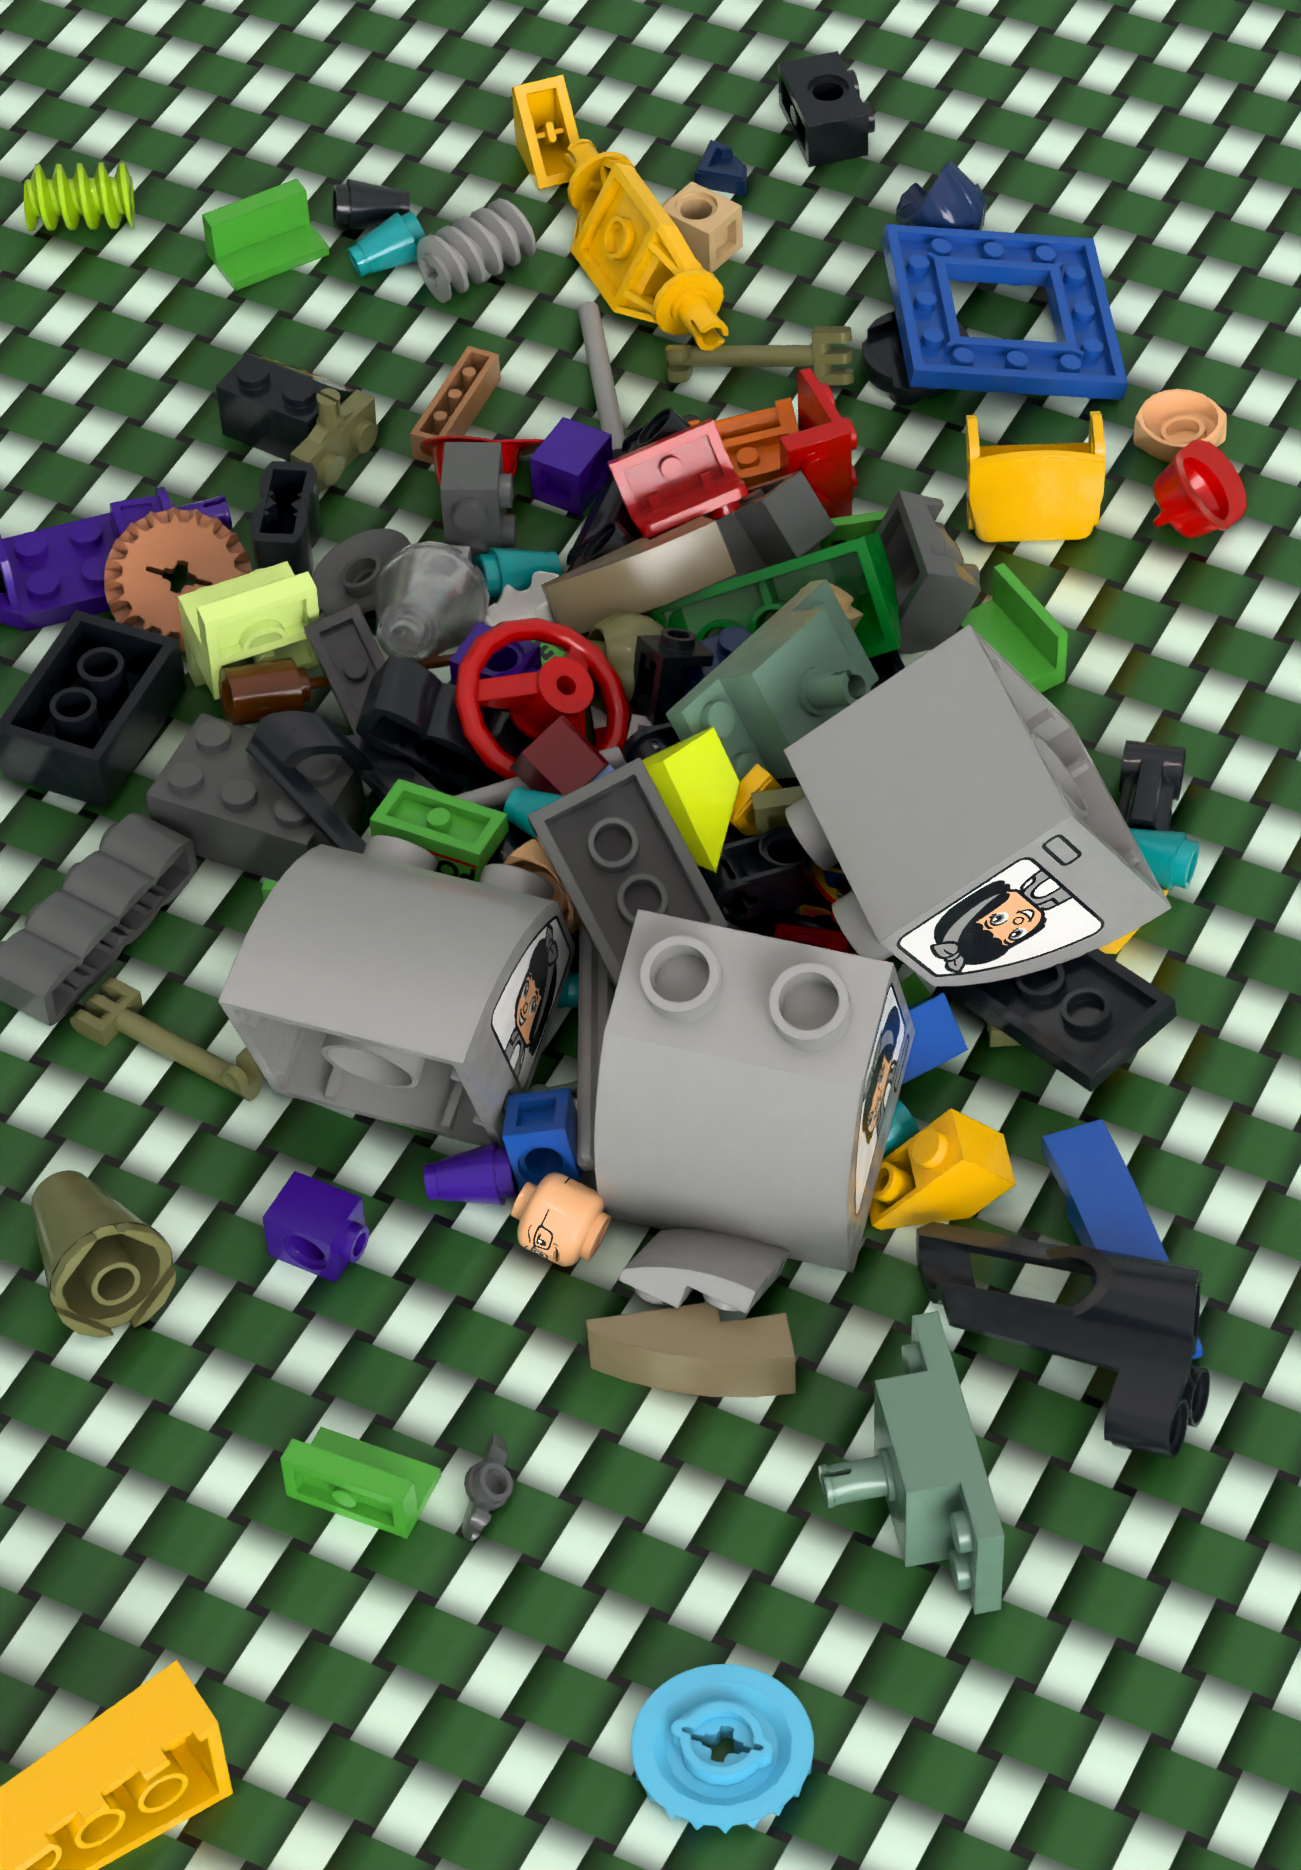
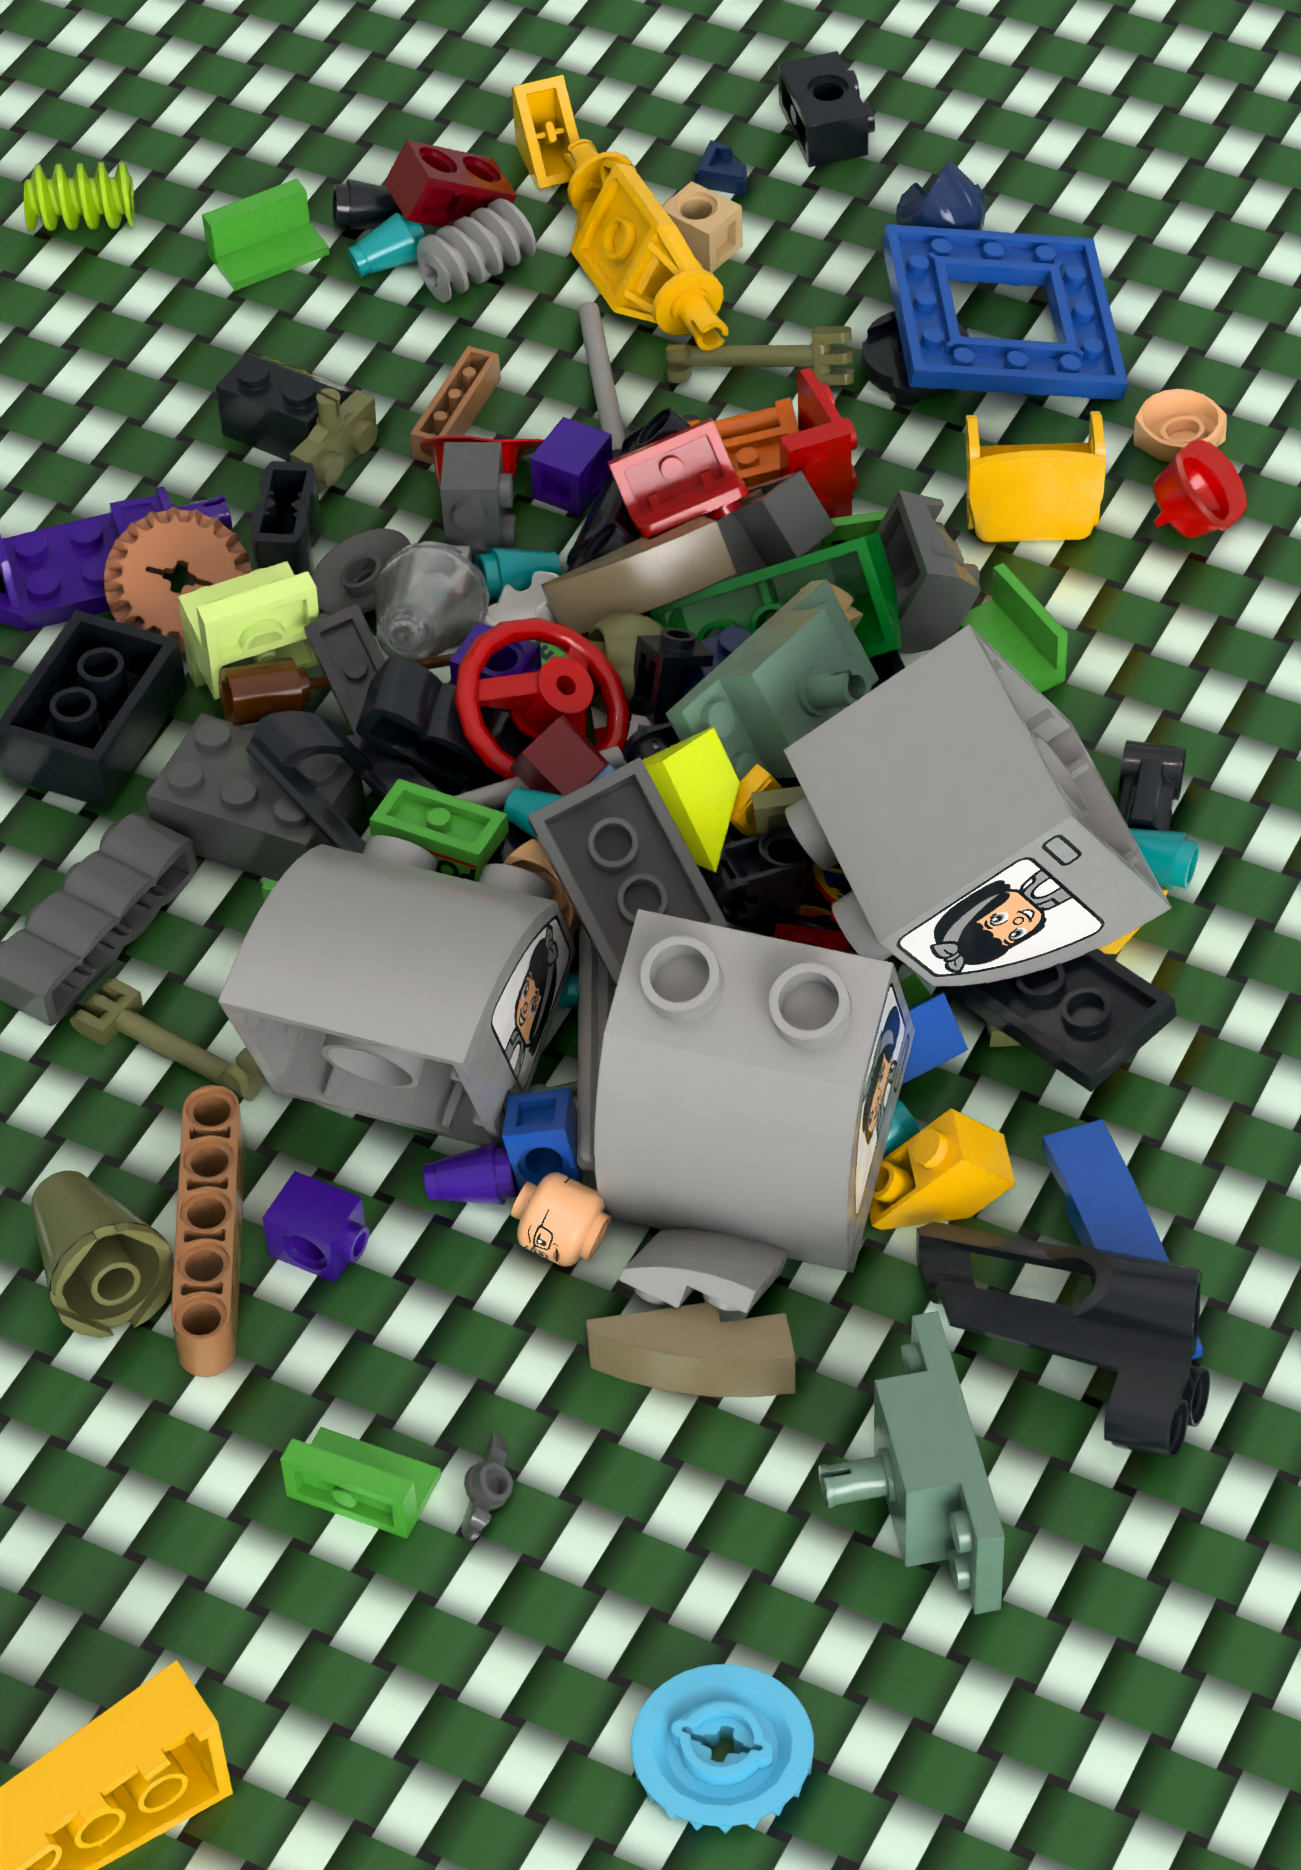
none -> medium nougat beam [171,1085,246,1377]
none -> dark red brick [384,140,517,228]

